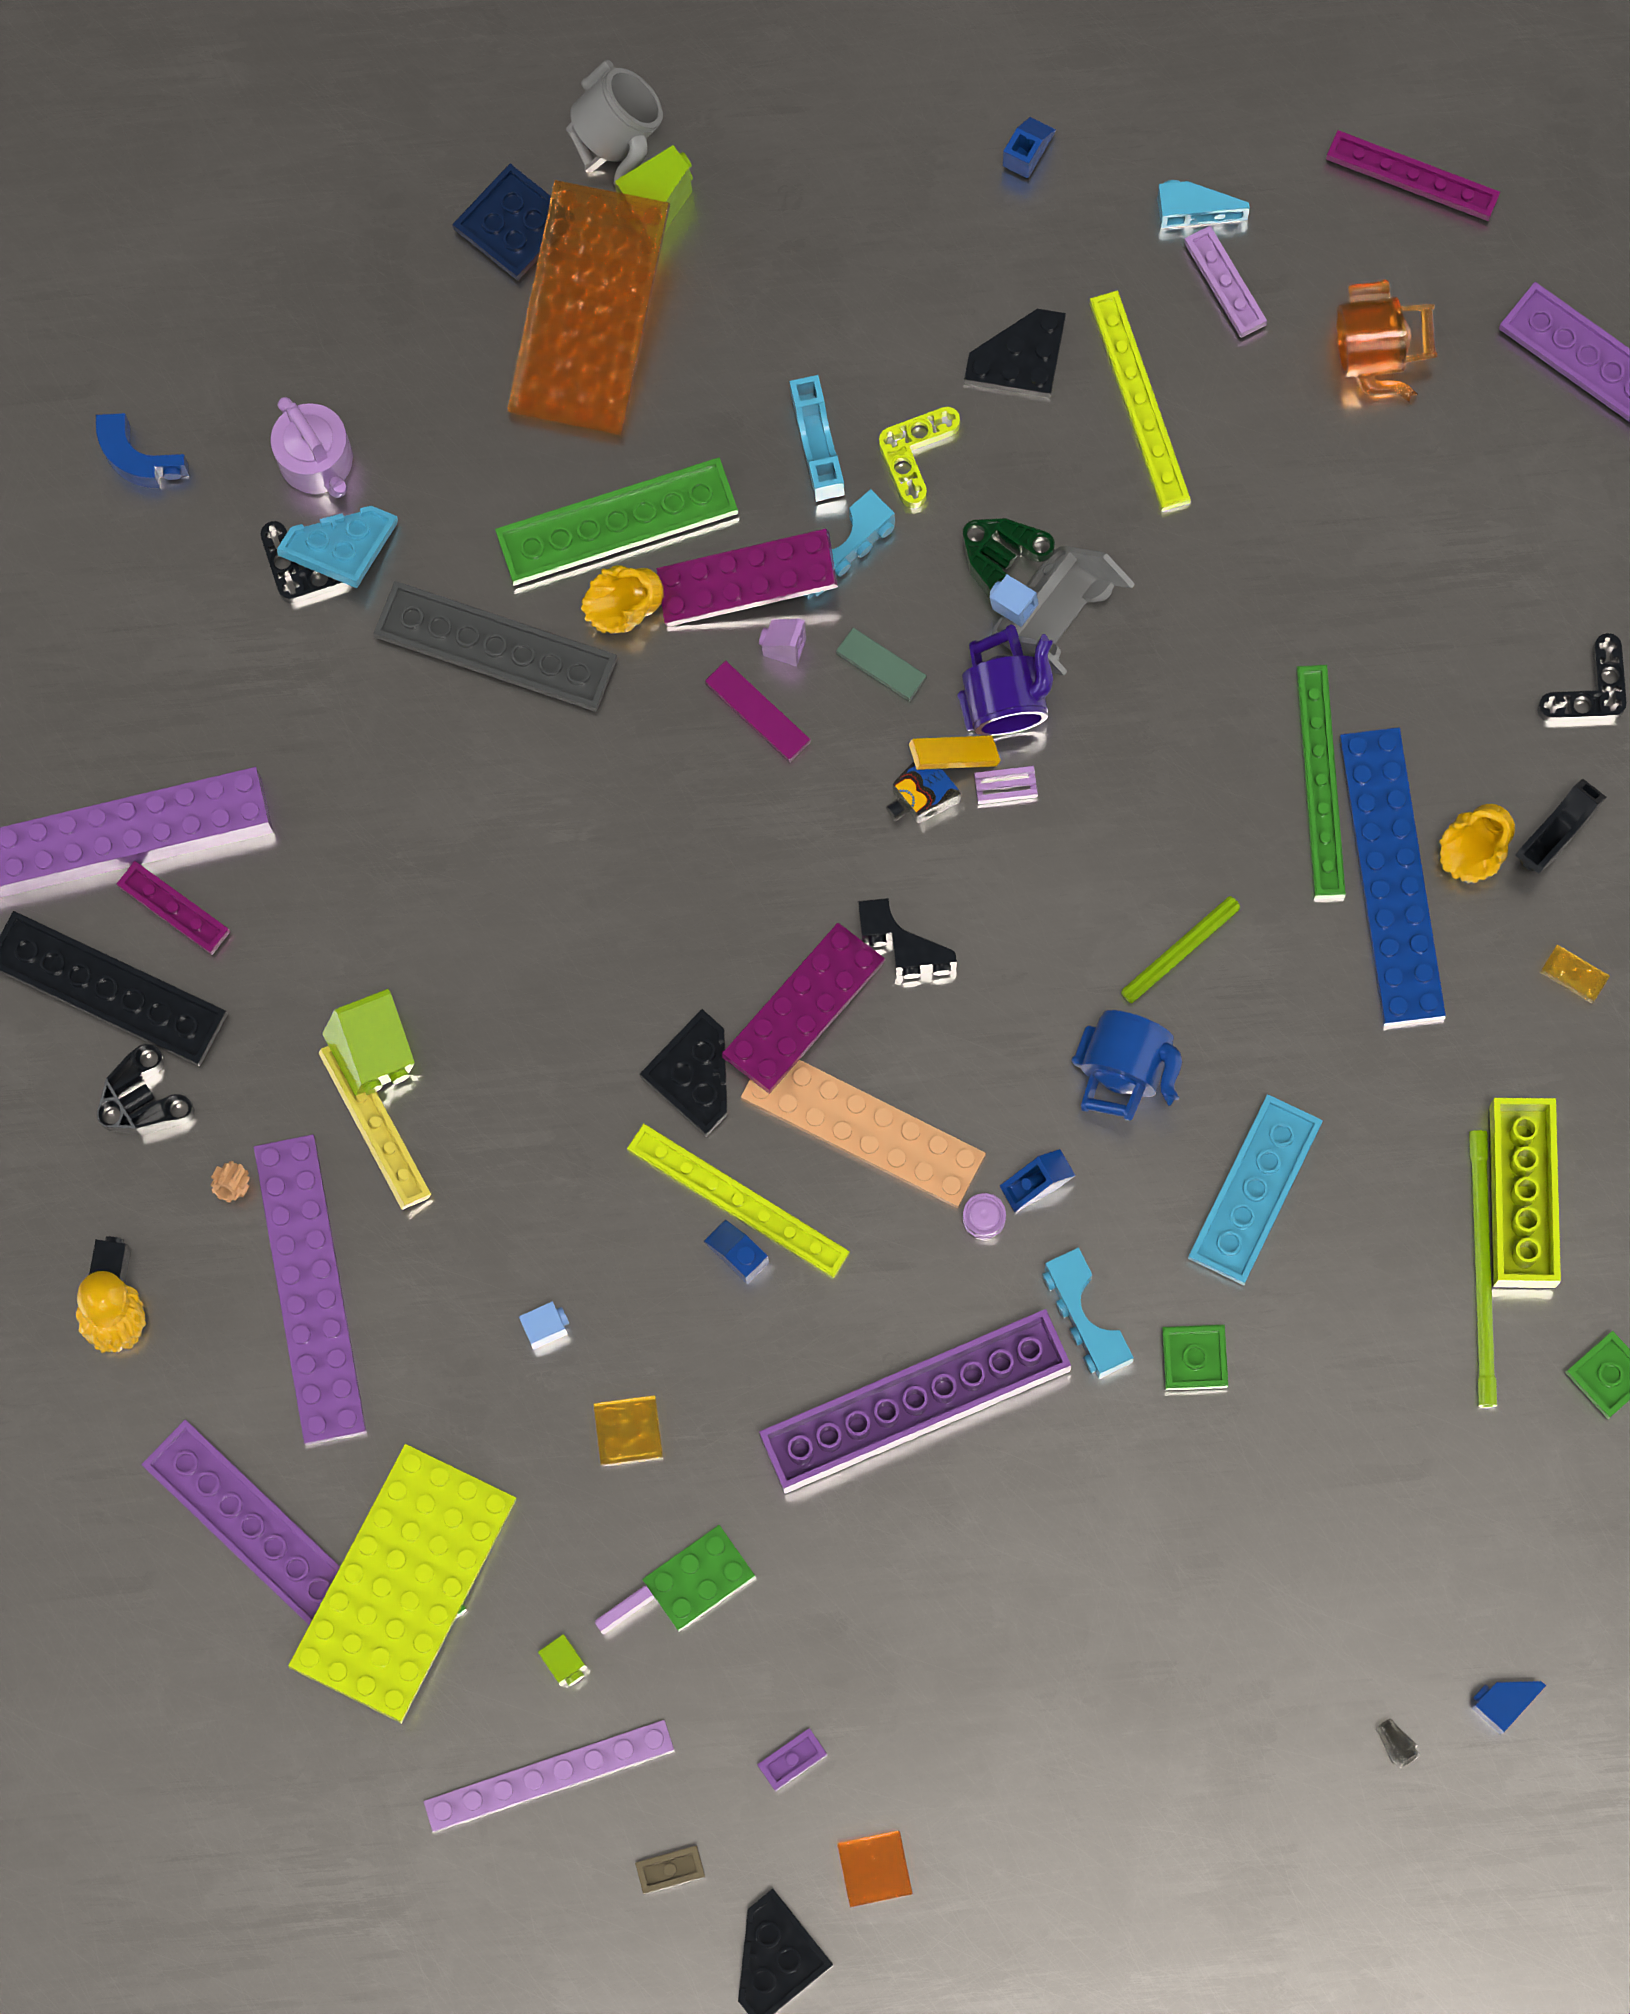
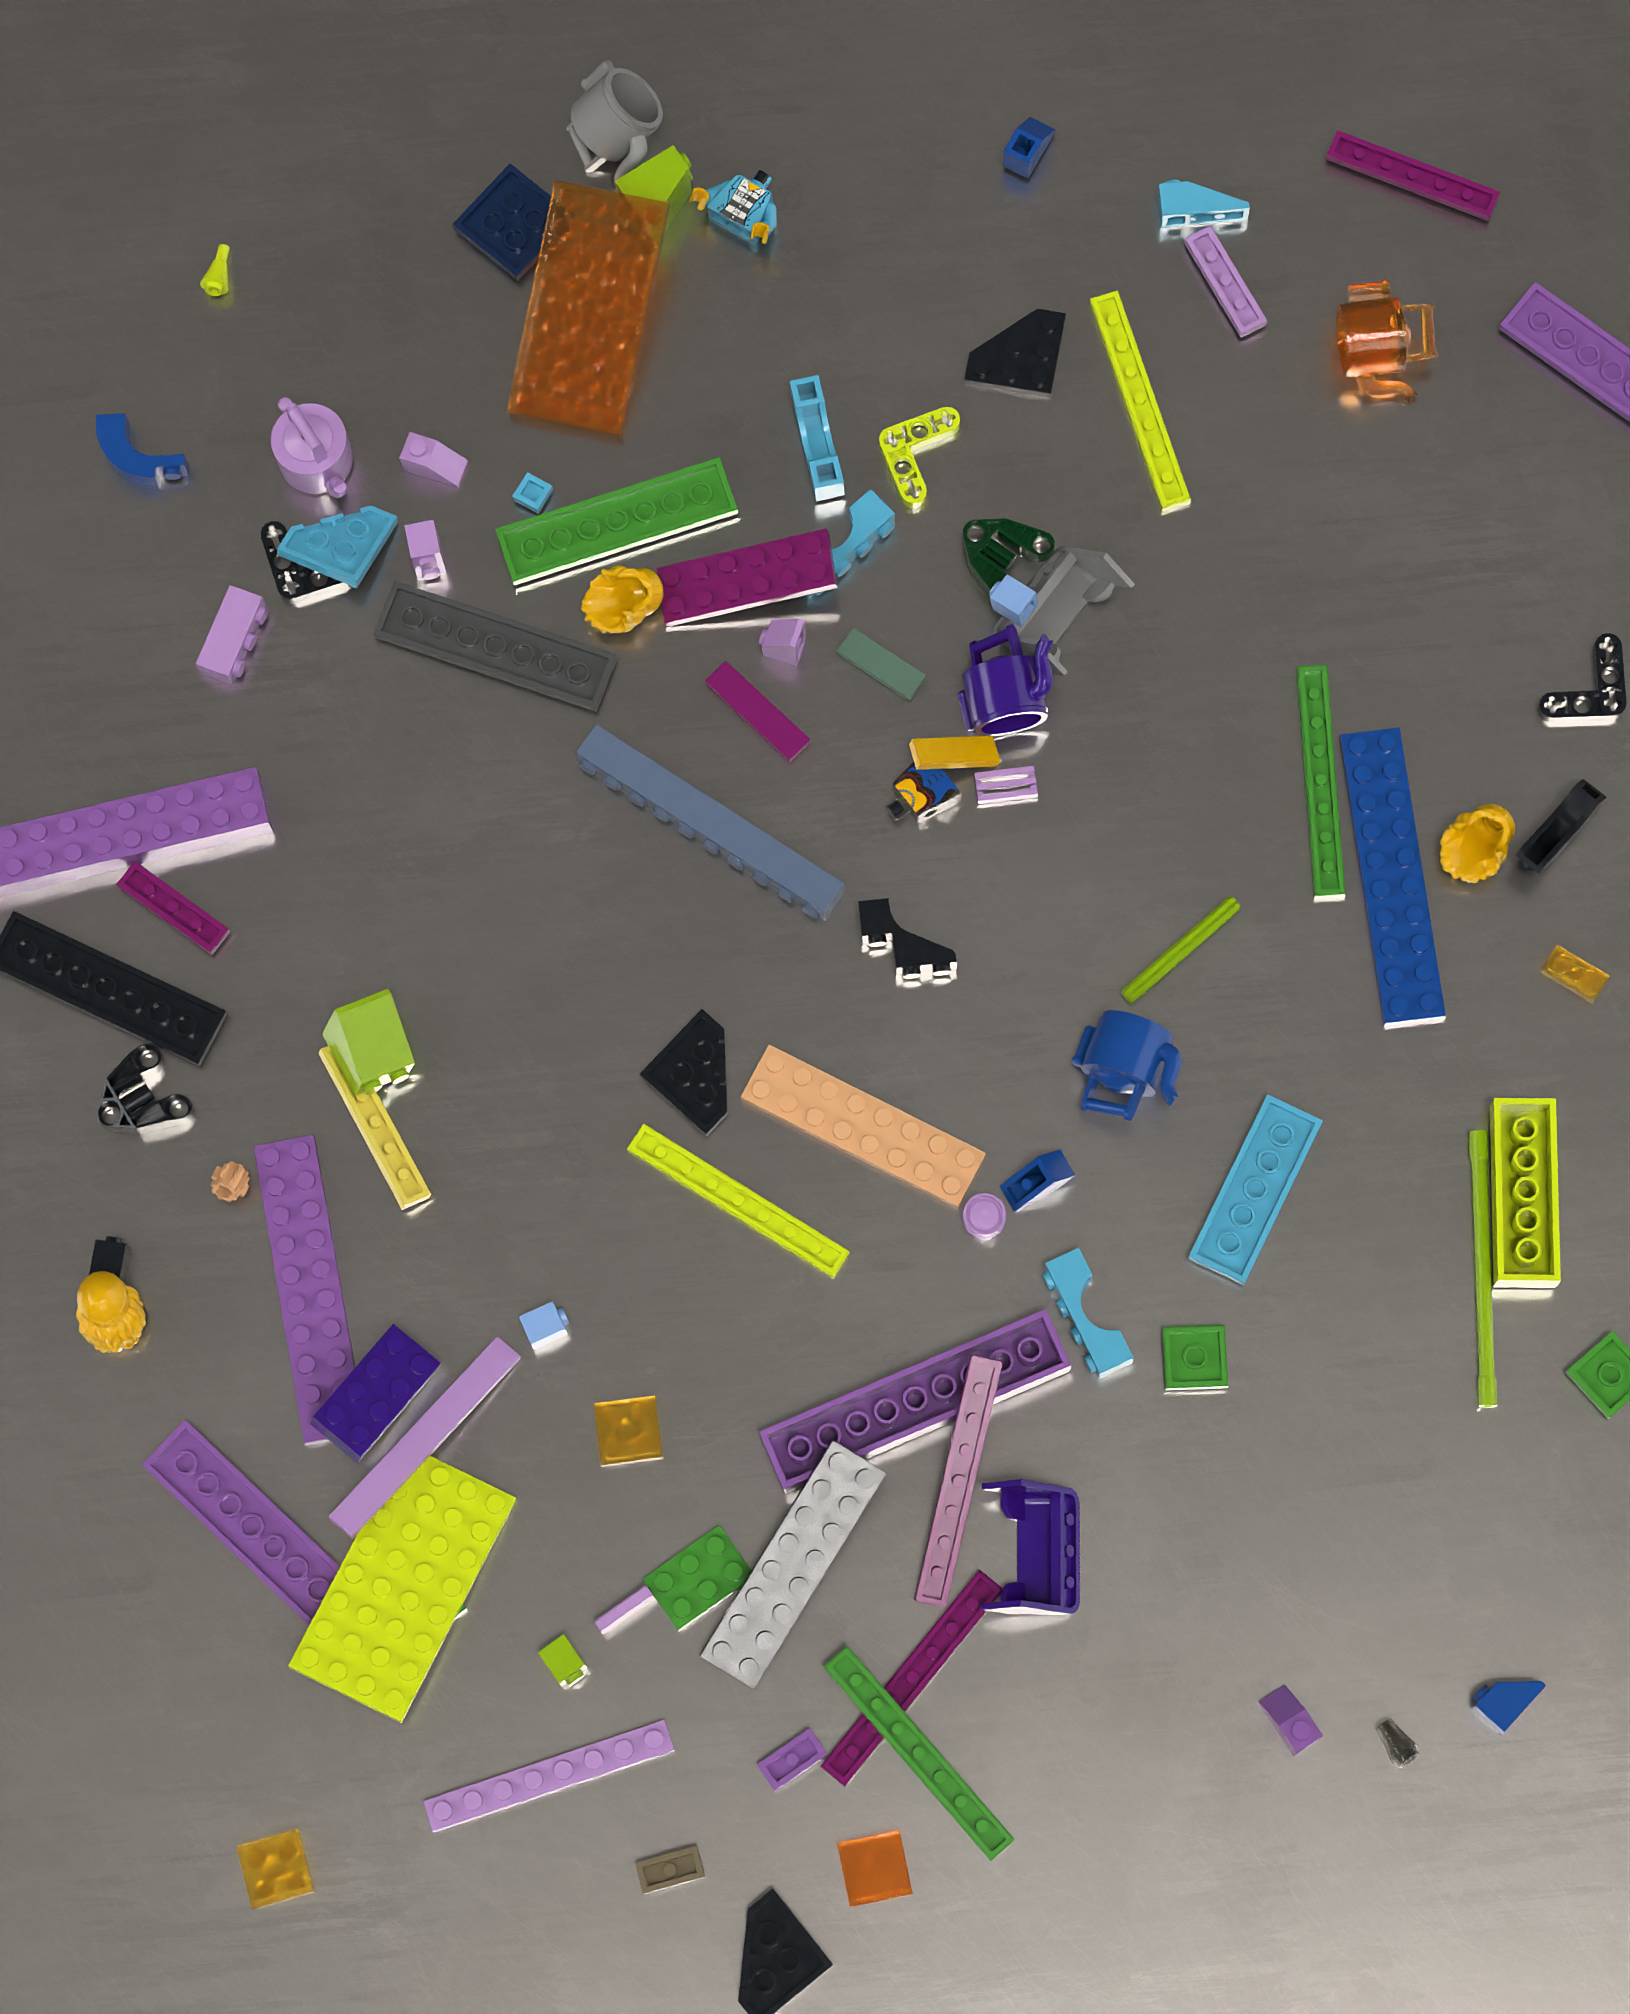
blue slope [704,1220,769,1284] -> none
magenta plate [722,923,885,1094] -> none
none -> lavender brick [195,585,268,685]
none -> neon yellow cone [200,244,230,296]
none -> clear yellow plate [236,1829,315,1910]
none -> dark purple brick [310,1324,441,1464]
none -> lavender tile [329,1336,520,1539]
none -> lavender slope [399,432,468,488]
none -> lavender brick [404,520,446,580]
none -> medium azure plate [512,472,553,514]
none -> sand blue brick [576,724,845,920]
none -> torso [689,170,777,245]
none -> plate [699,1440,886,1689]
none -> magenta tile [820,1569,1003,1787]
none -> bright green tile [823,1646,1015,1861]
none -> plate [914,1354,1003,1607]
none -> dark purple windscreen [981,1479,1080,1615]
none -> medium lavender slope [1258,1685,1323,1756]

